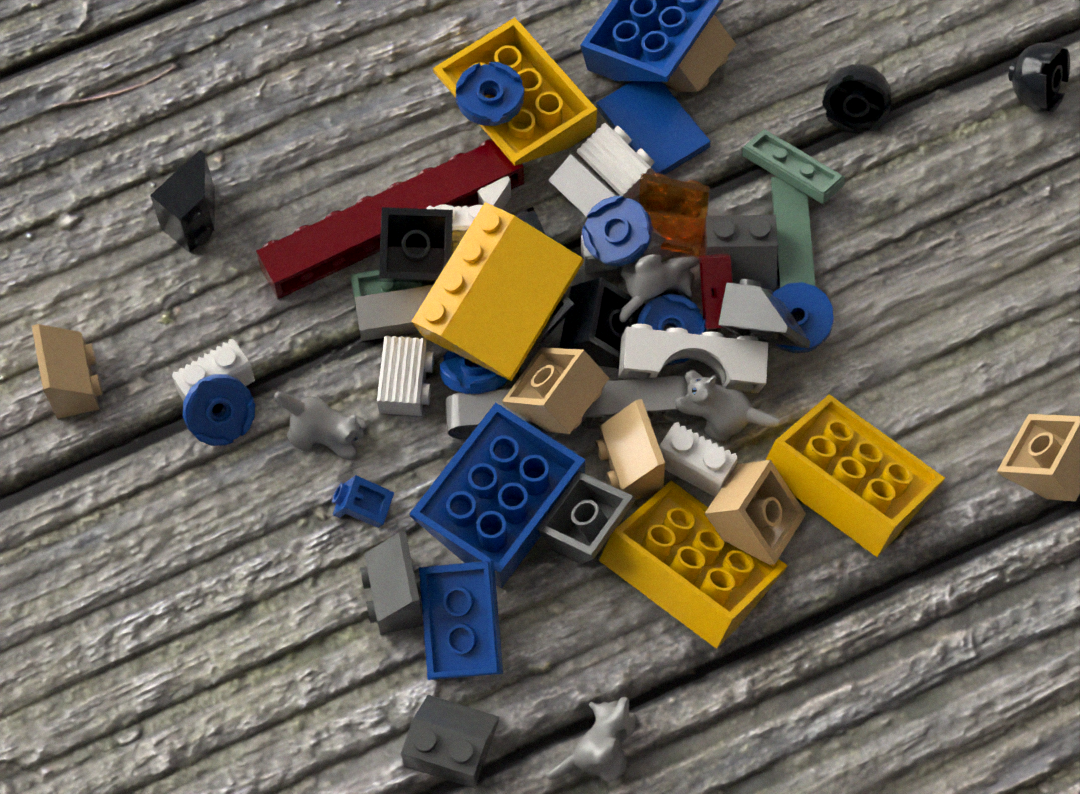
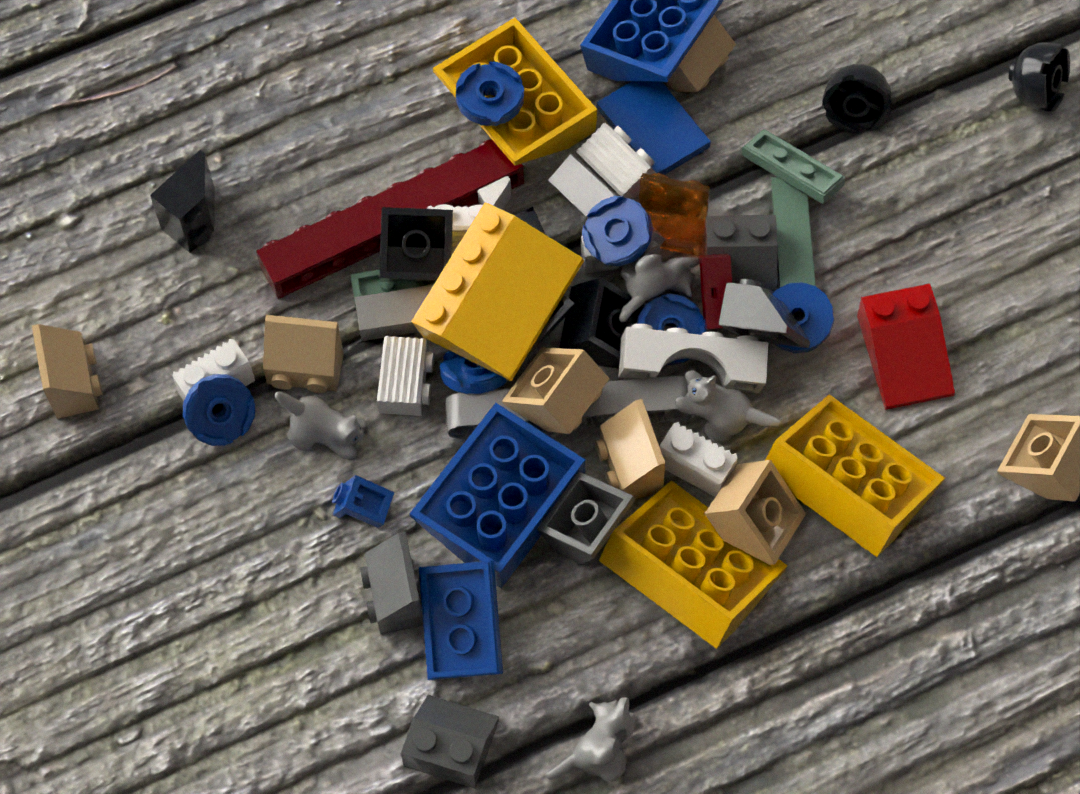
none -> tan slope [263,315,344,393]
none -> red slope [857,283,955,410]

